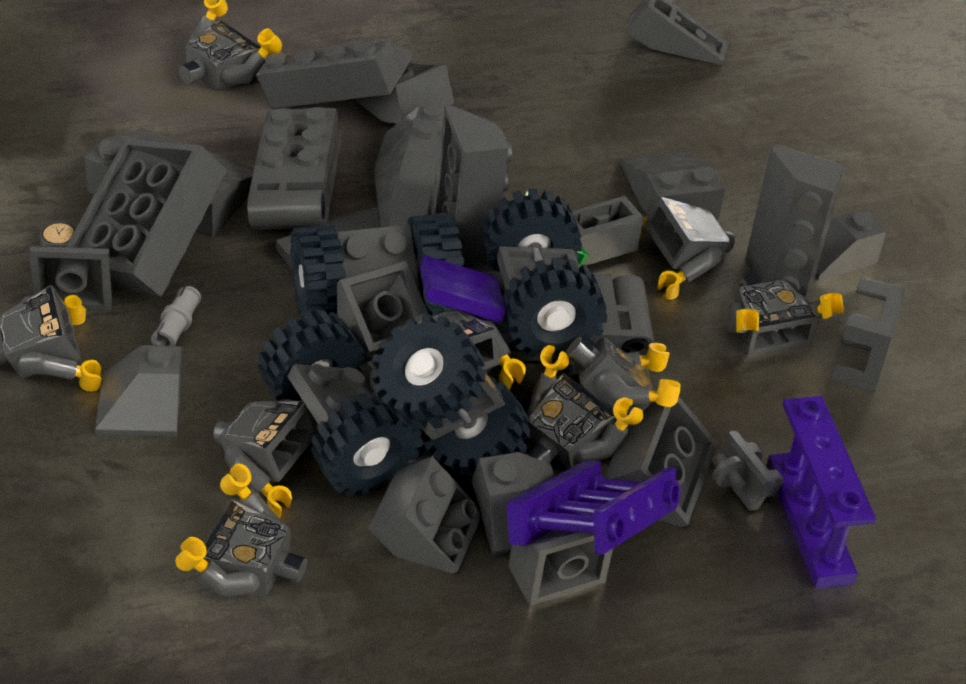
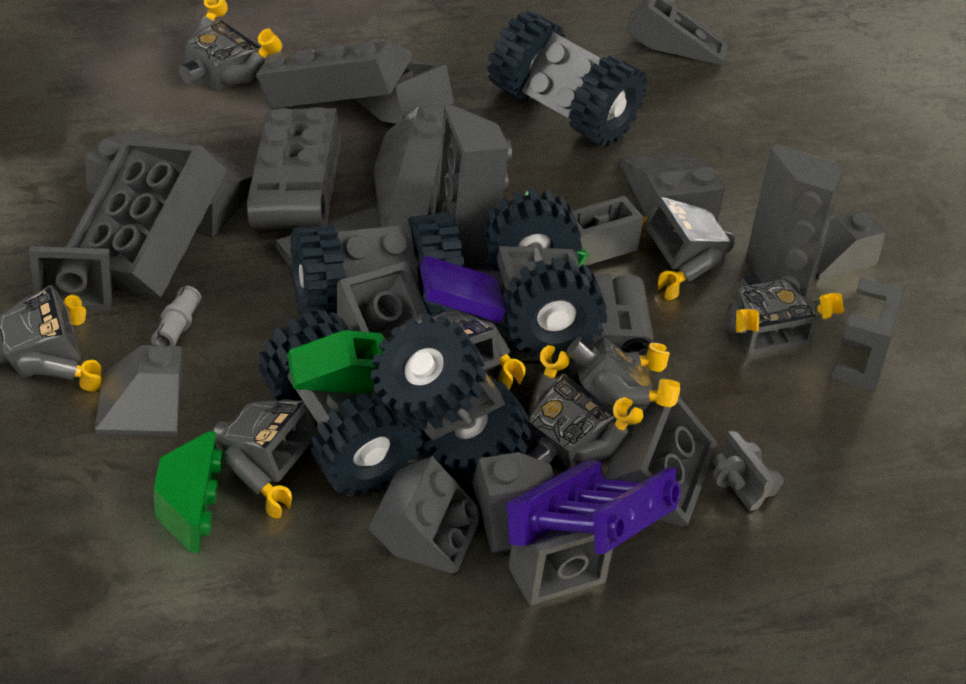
tile [40,221,76,247] -> none
torso [175,463,307,598] -> none
dark purple fence [766,396,876,588] -> none
none -> green slope [154,431,224,553]
none -> green slope [287,330,386,395]
none -> black plate [487,10,648,147]

